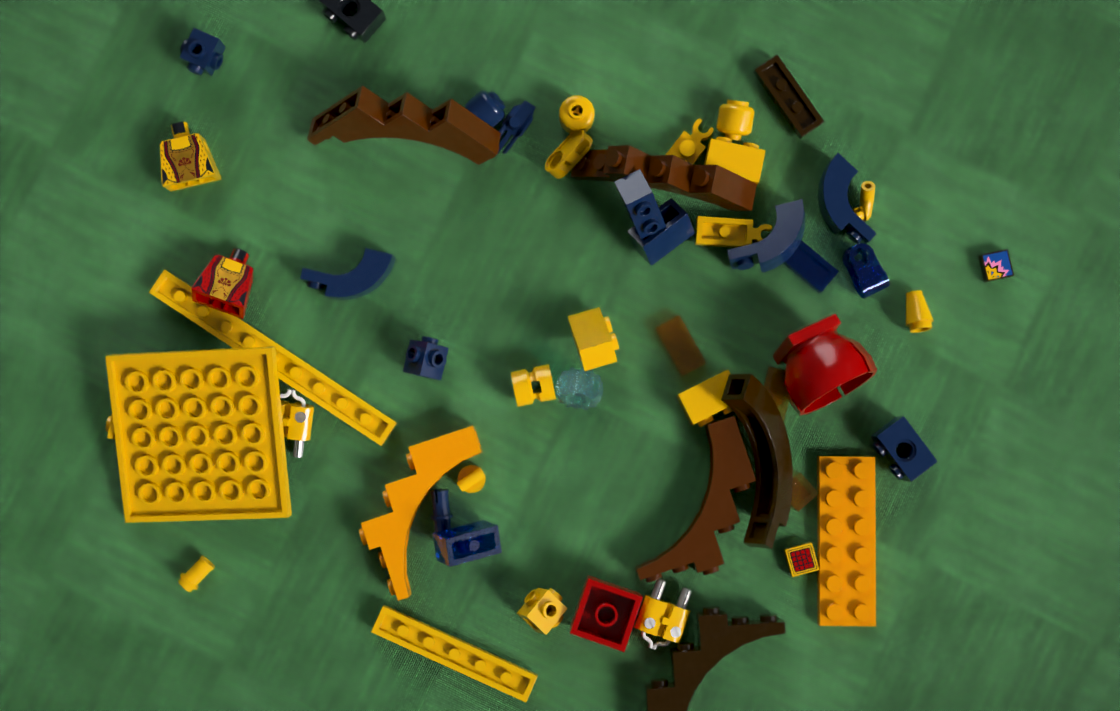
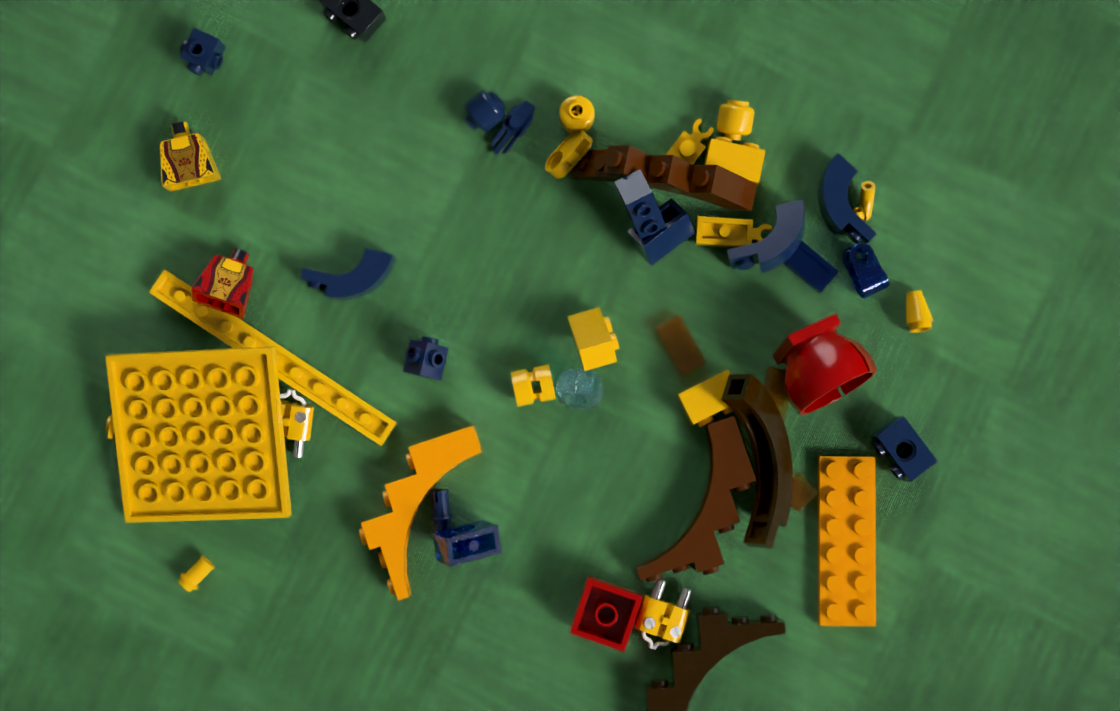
reddish brown arch [307,85,501,165] -> none
yellow plate [371,605,538,703] -> none
yellow plate [456,465,486,493] -> none
yellow brick [517,587,568,635] -> none
dark brown plate [753,54,825,139] -> none
tile [783,542,819,577] -> none
tile [978,249,1014,283] -> none

